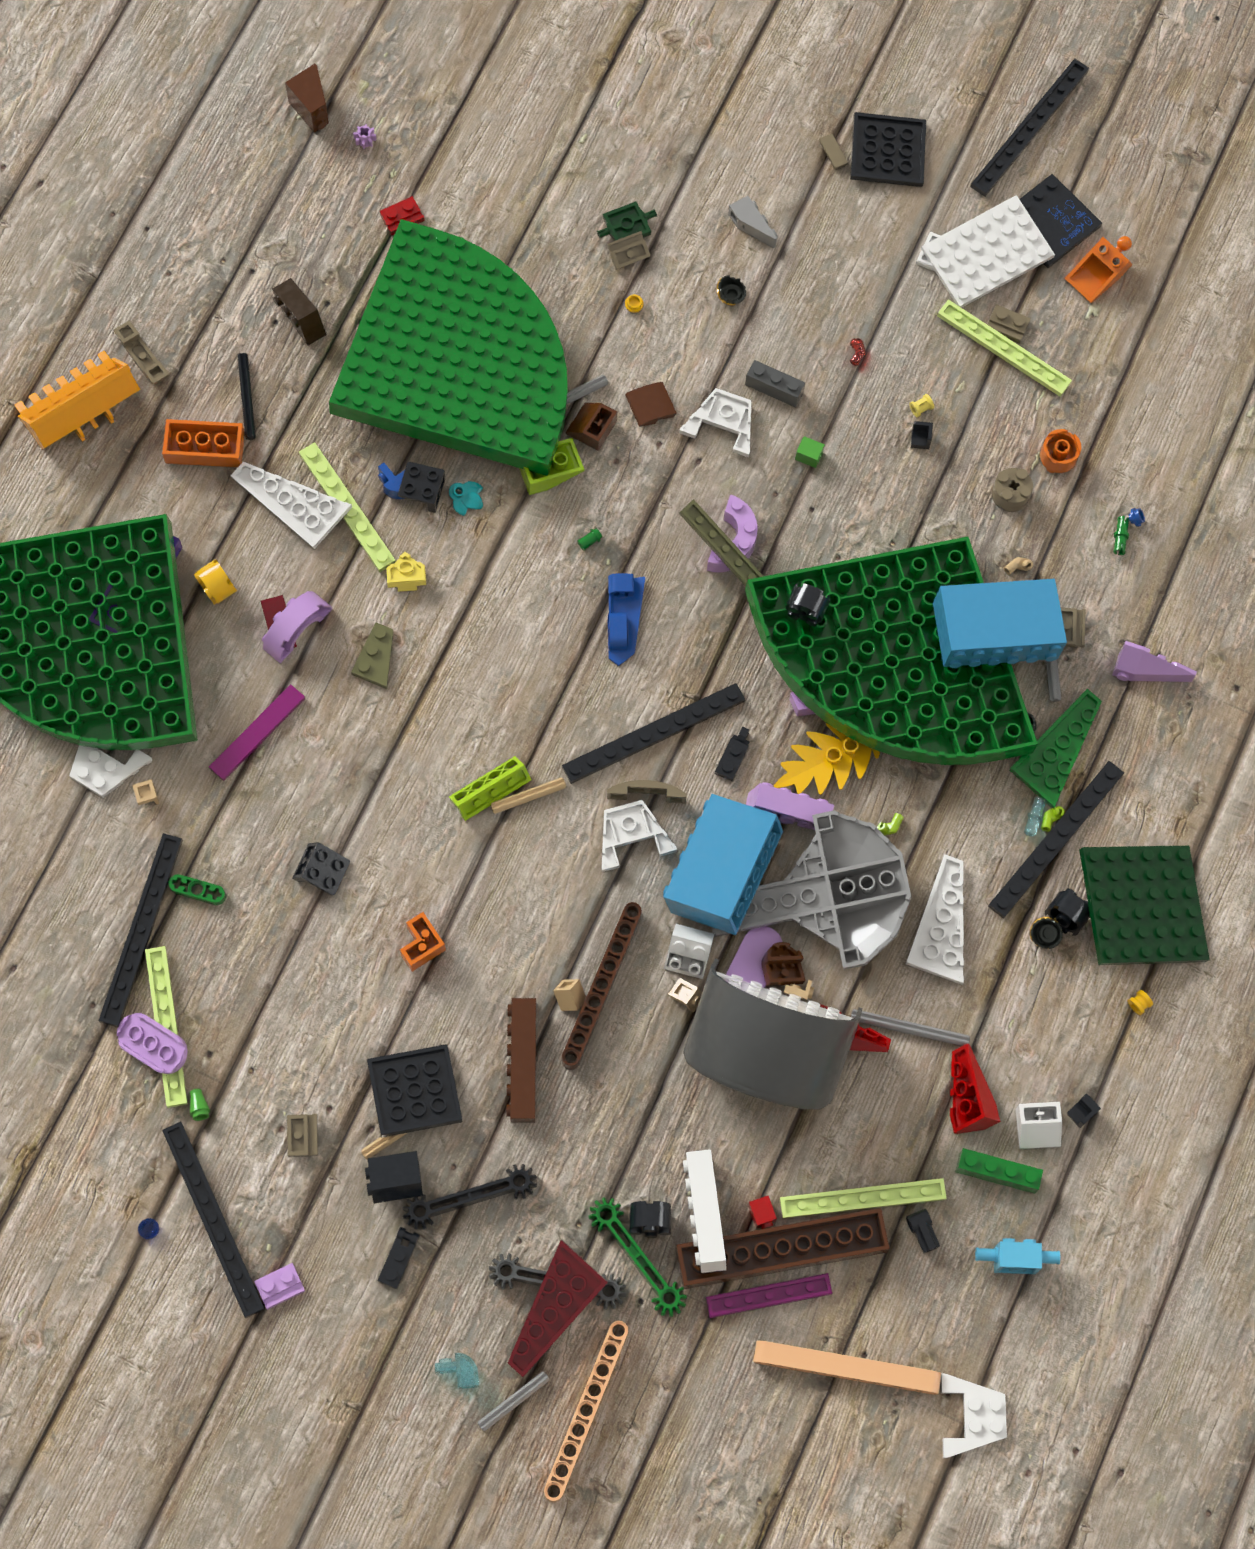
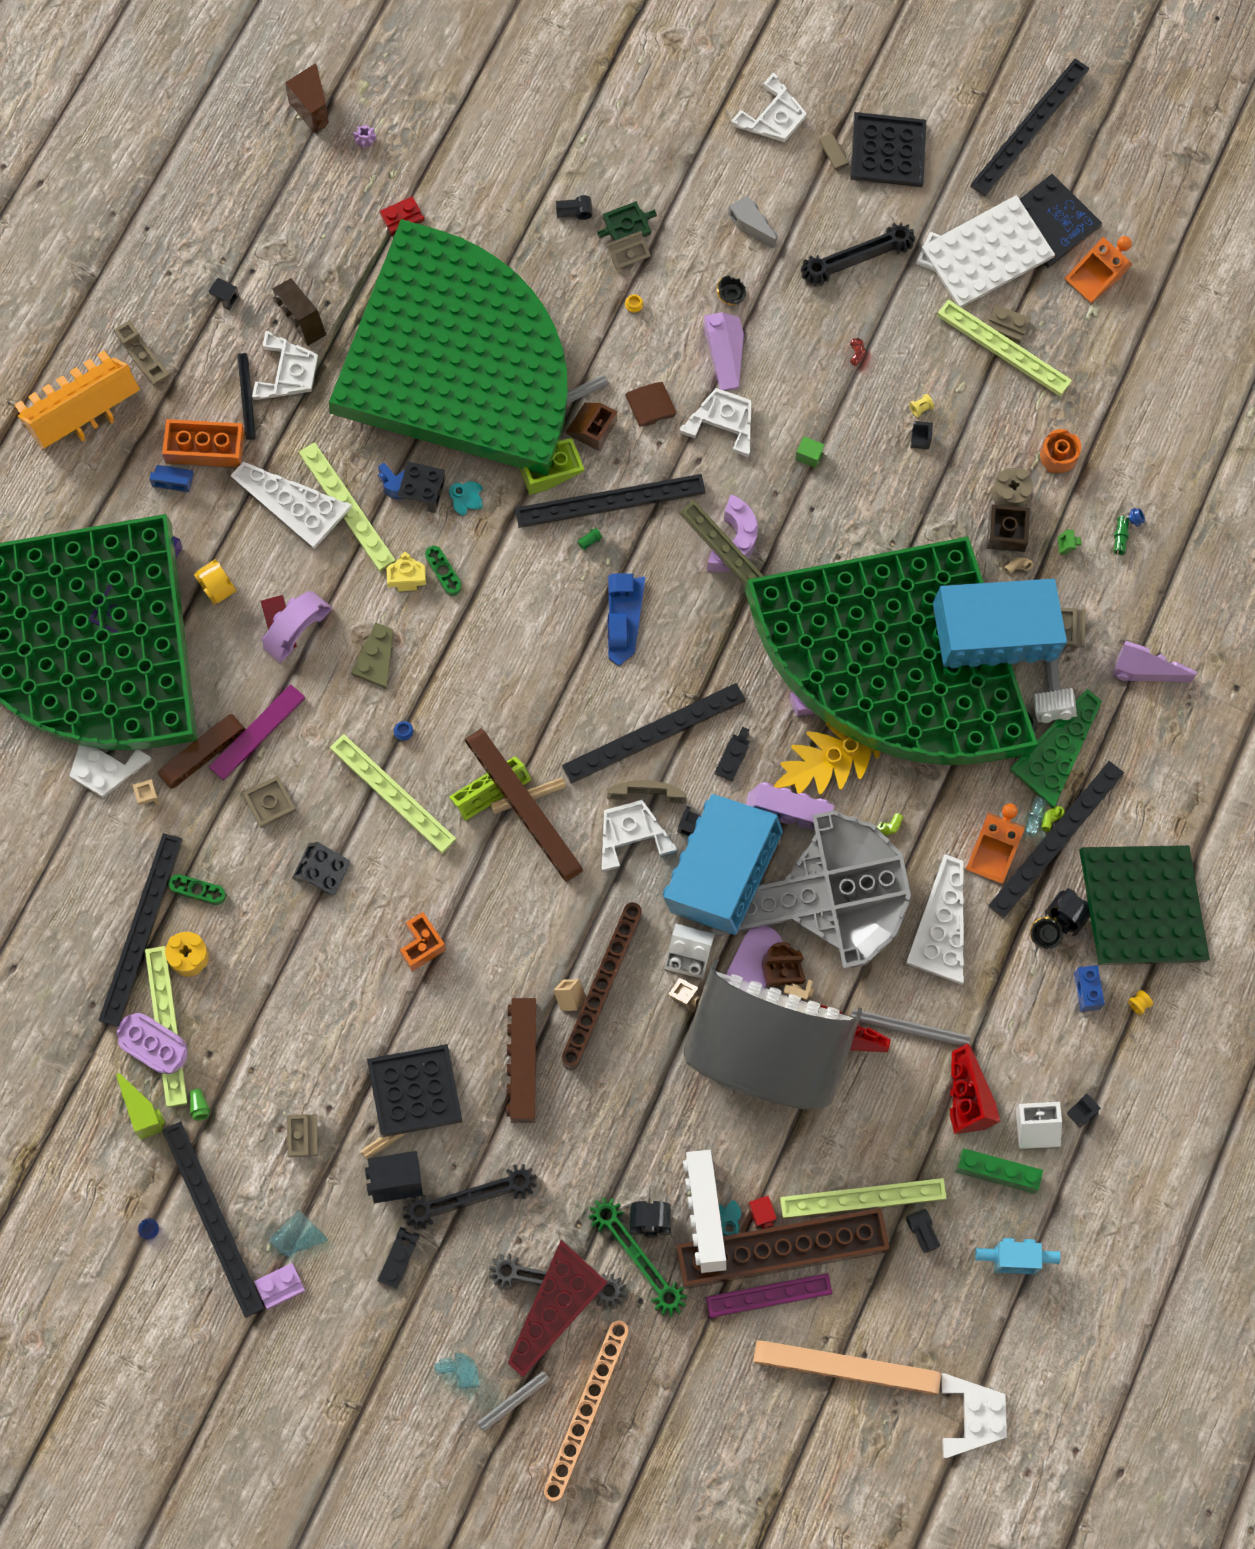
dark grey brick [745,360,805,408] -> none
black brick [785,584,831,627] -> none
none -> lime slope [116,1073,166,1140]
none -> blue panel [149,465,194,493]
none -> reddish brown beam [157,714,246,789]
none -> yellow brick [165,932,209,977]
none -> black panel [209,277,239,310]
none -> dark tan plate [243,776,296,829]
none -> white wing [252,331,319,400]
none -> clear light blue slope [269,1210,328,1257]
none -> yellowish green plate [330,734,456,854]
none -> blue plate [394,721,414,741]
none -> green beam [425,546,461,596]
none -> reddish brown beam [465,728,583,882]
none -> black plate [515,474,705,528]
none -> black piece [556,195,593,220]
none -> black panel [677,806,701,837]
none -> lavender wedge [703,312,744,391]
none -> teal plate [718,1200,741,1236]
none -> white wing [731,73,807,143]
none -> black arm [800,221,915,287]
none -> orange slope [966,803,1025,884]
none -> dark brown brick [987,504,1030,552]
none -> white brick [1034,688,1077,723]
none -> bright green tile [1058,529,1082,555]
none -> blue brick [1074,965,1105,1012]

